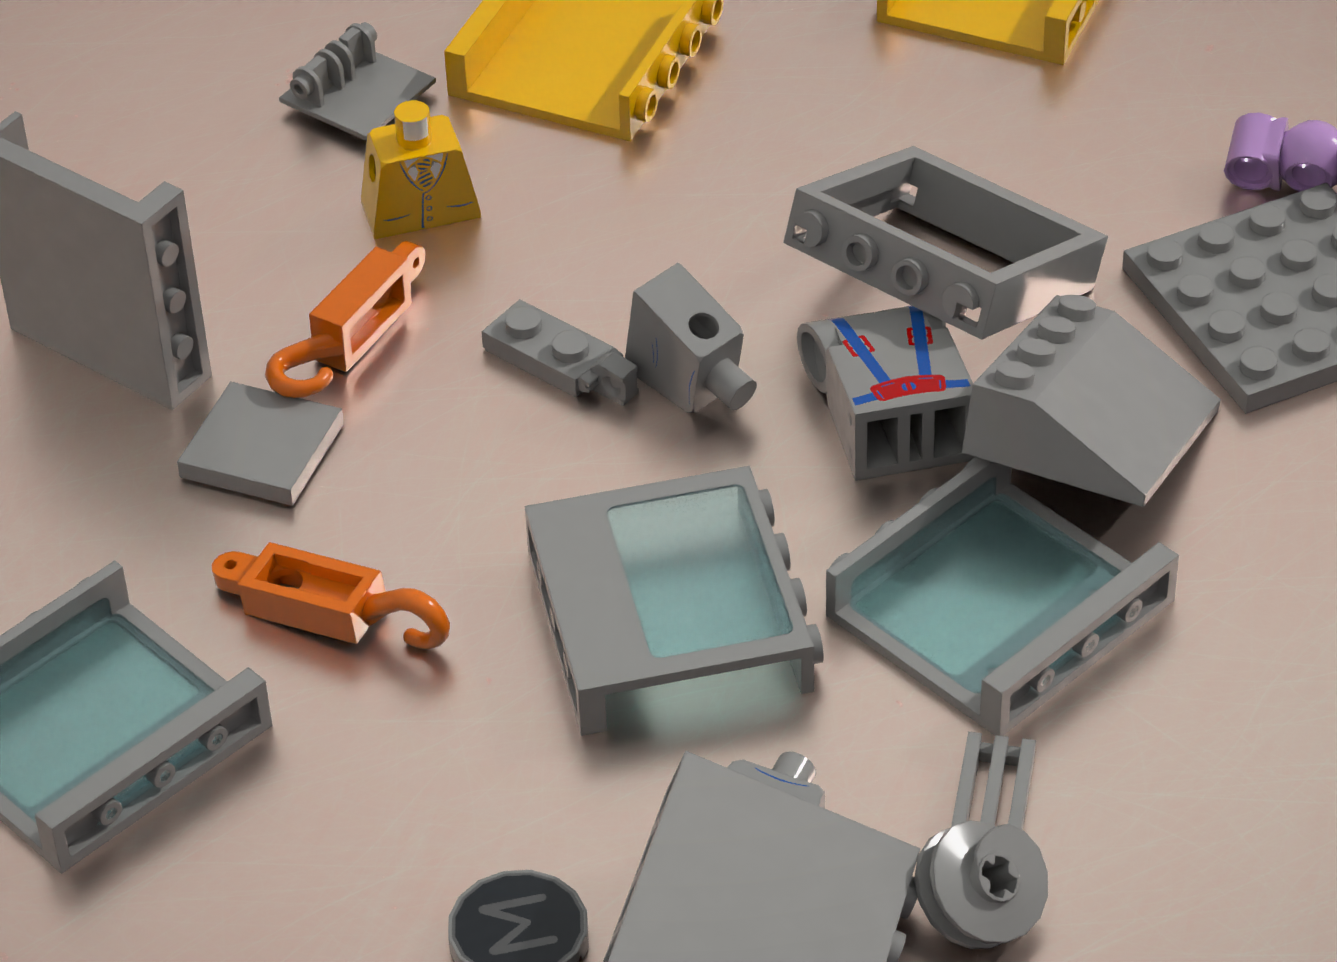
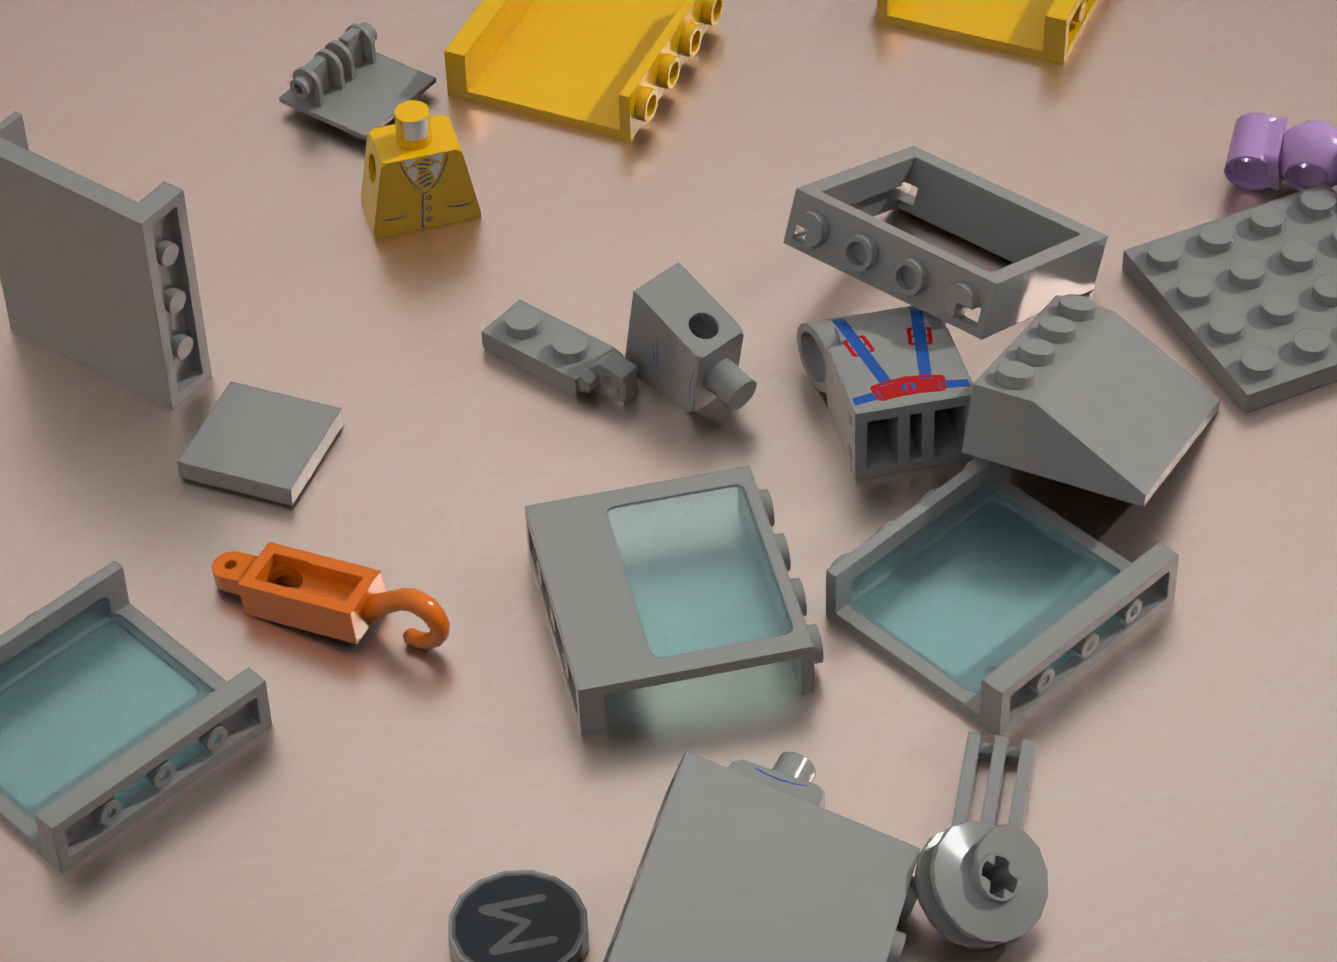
orange piece [265,241,425,398] -> none

